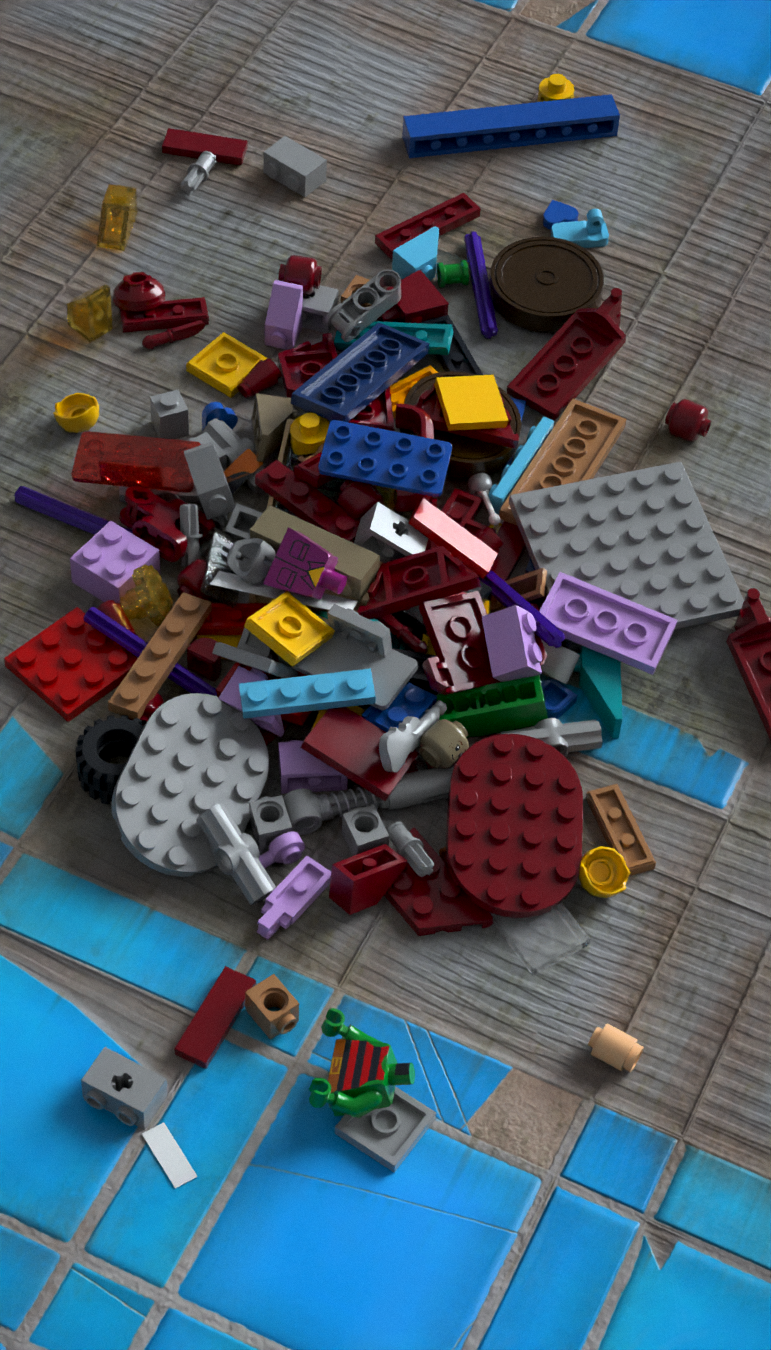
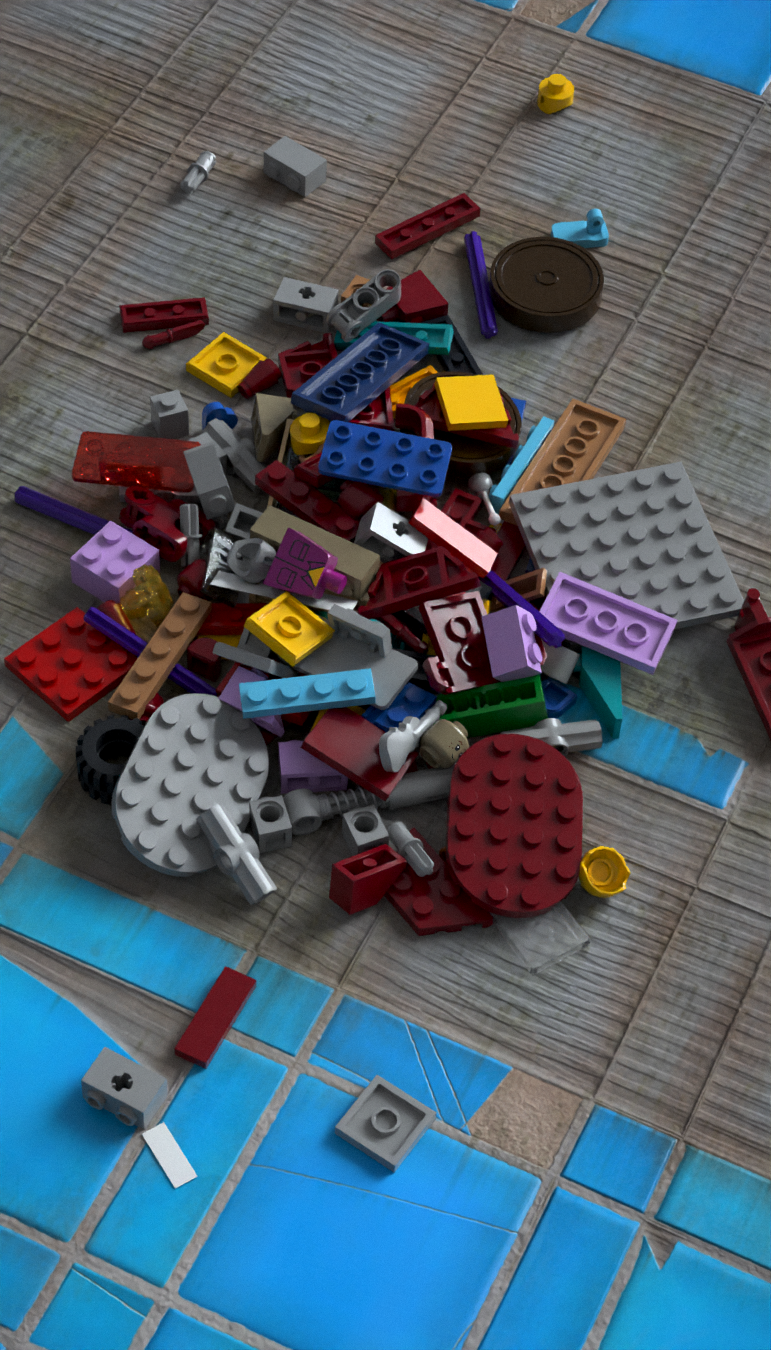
yellow hair [53,393,99,433] -> none
clear yellow slope [66,284,113,343] -> none
clear yellow slope [97,184,137,251] -> none
dark red piece [113,272,165,311] -> none
dark red tile [162,128,248,165] -> none
orange sticker [224,449,263,495] -> none
medium nougat brick [245,974,299,1040] -> none
lavender hinge [257,856,331,940] -> none
lavender plate [259,831,305,869] -> none
lavender slope [265,280,303,350] -> none
dark red head [279,255,322,295] -> none
green torso [309,1008,415,1118] -> none
medium azure slope [392,226,439,281] -> none
blue brick [402,94,620,158] -> none
green bush [436,260,469,288] -> none
dark red hinge [507,288,626,421] -> none
blue tile [543,200,579,230] -> none
medium nougat tile [586,784,656,876] -> none
light nougat brick [588,1023,644,1072] -> none
dark red head [665,399,712,442] -> none

